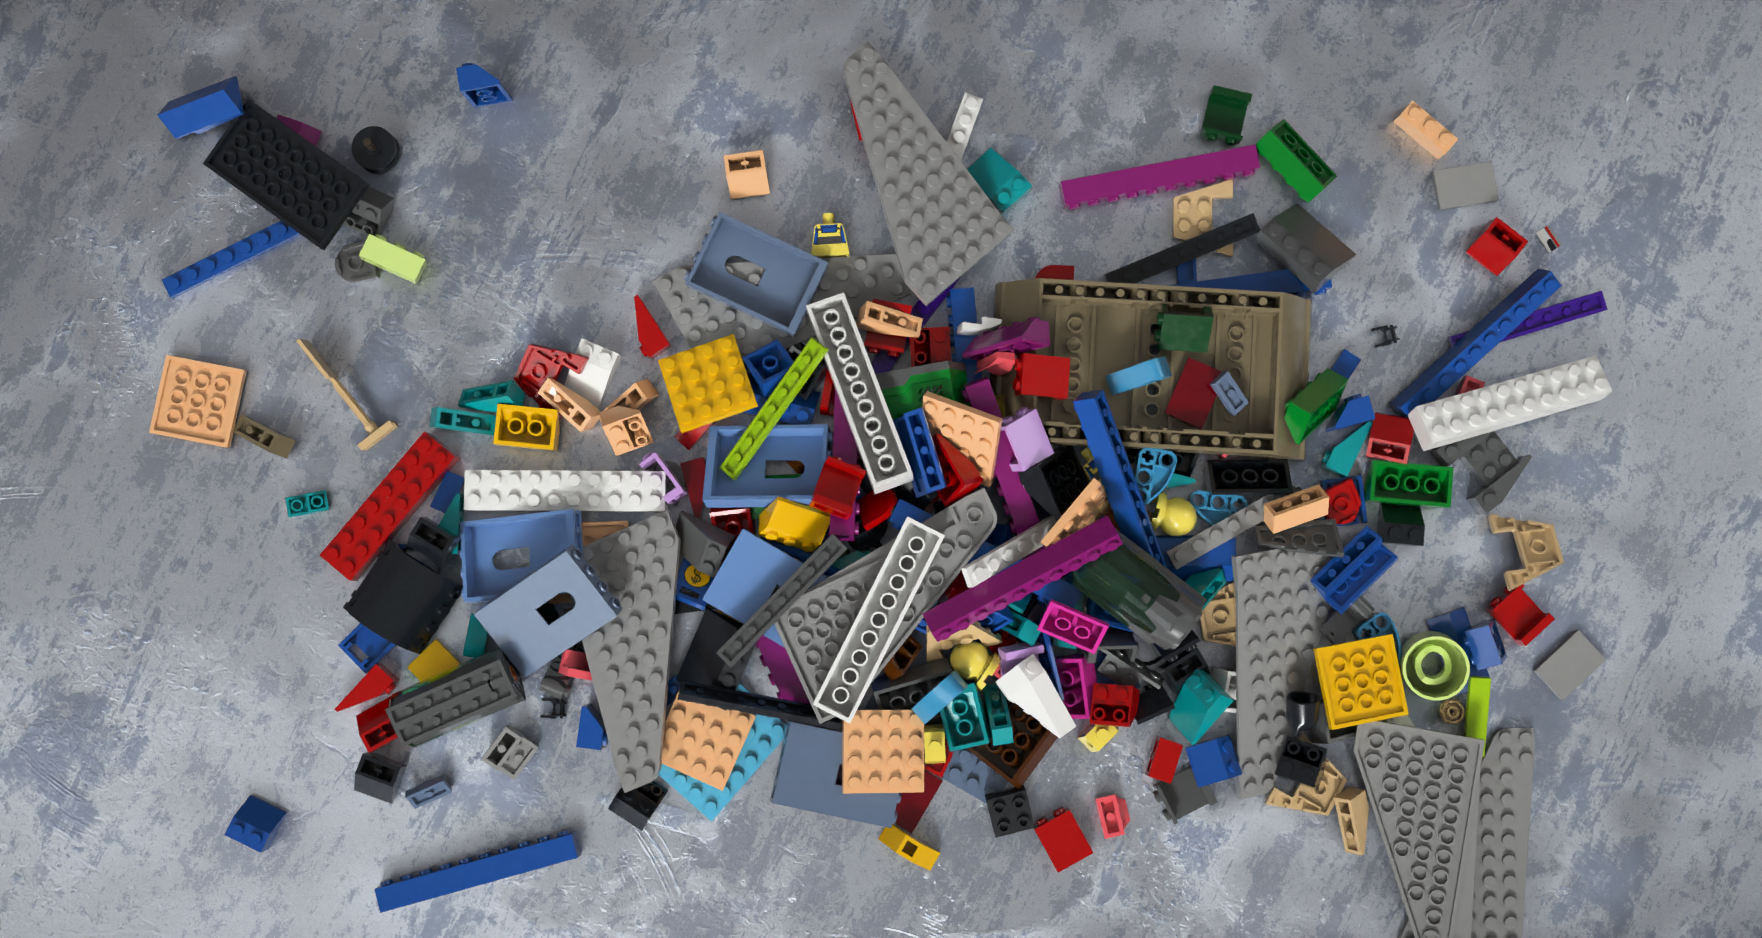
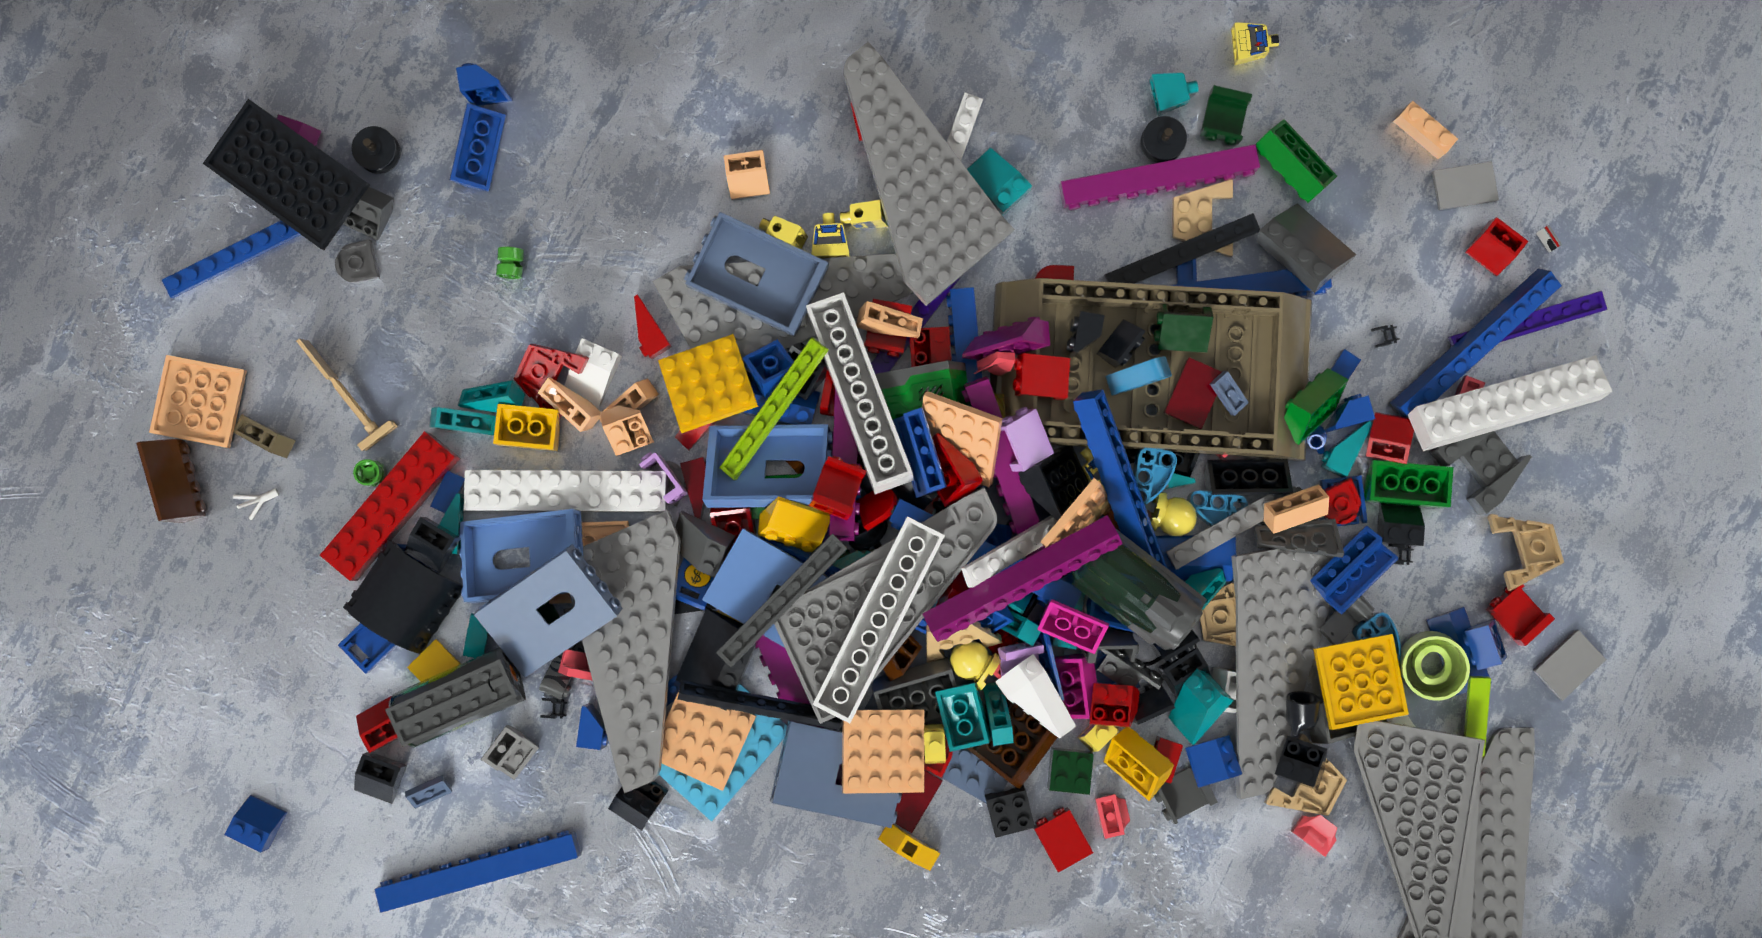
blue slope [157,76,244,139] -> none
teal slope [285,490,329,518] -> none
red slope [334,663,399,712] -> none
yellowish green brick [359,234,427,284] -> none
dark azure beam [912,671,968,724] -> none
white slope [957,317,1002,335] -> none
tan slope [1334,787,1369,856] -> none
tan plate [1439,699,1465,724] -> none
none -> reddish brown slope [136,439,206,523]
none -> white plant [233,488,279,520]
none -> bright green wheel [353,459,387,487]
none -> blue slope [449,103,506,191]
none -> bright green wheel [496,247,524,279]
none -> light yellow torso [759,216,808,250]
none -> light yellow torso [840,200,888,229]
none -> dark green brick [1047,747,1094,795]
none -> black slope [1066,311,1105,358]
none -> black slope [1096,319,1146,368]
none -> yellow slope [1103,727,1174,801]
none -> black wheel [1140,116,1187,163]
none -> teal torso [1149,73,1199,116]
none -> light yellow torso [1231,22,1279,65]
none -> coral slope [1291,815,1337,857]
none -> blue animal [1307,425,1327,454]
none -> black piece [1388,544,1414,565]

